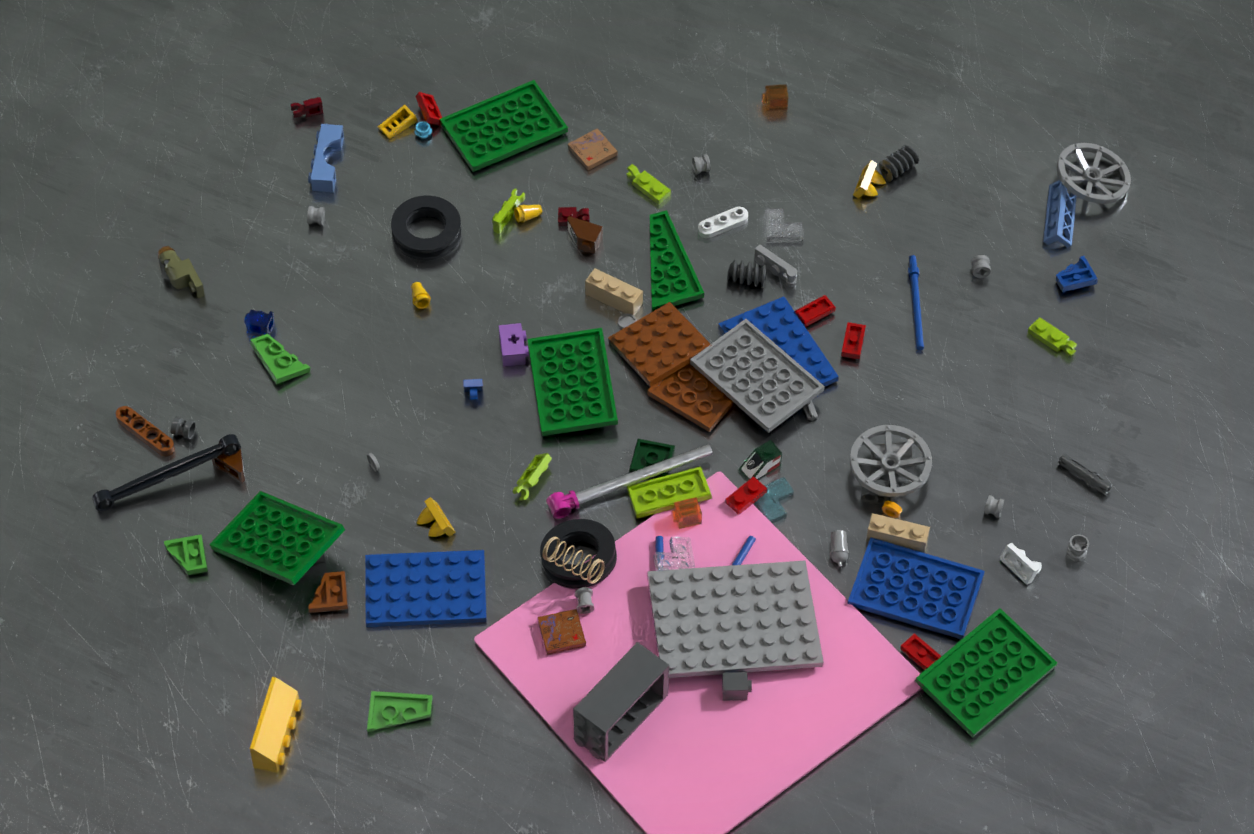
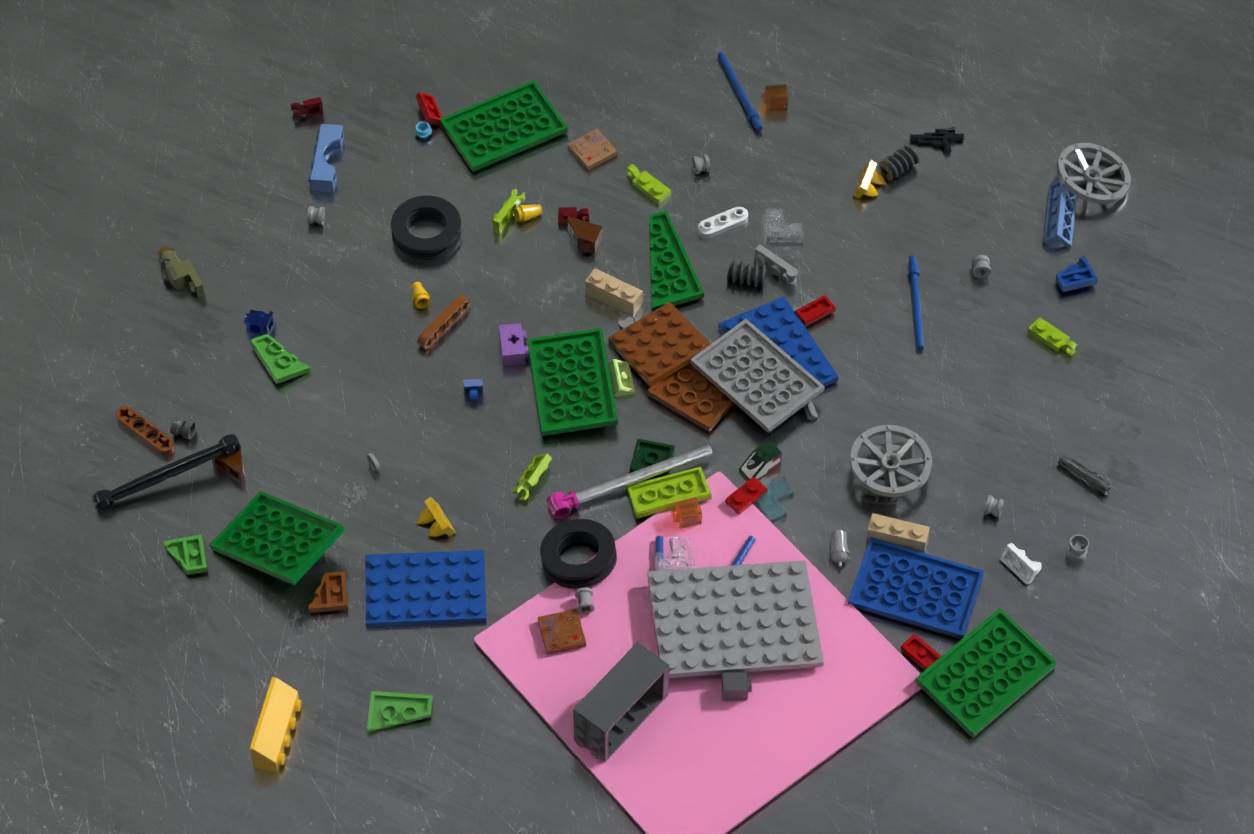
yellow slope [378,104,418,139] -> none
tan piece [542,537,605,584] -> none
red plate [841,322,866,359] -> none
light orange tile [882,501,902,518] -> none
none -> dark orange beam [417,294,471,349]
none -> yellowish green slope [608,359,636,397]
none -> blue bar [717,52,763,131]
none -> black piece [910,127,964,154]

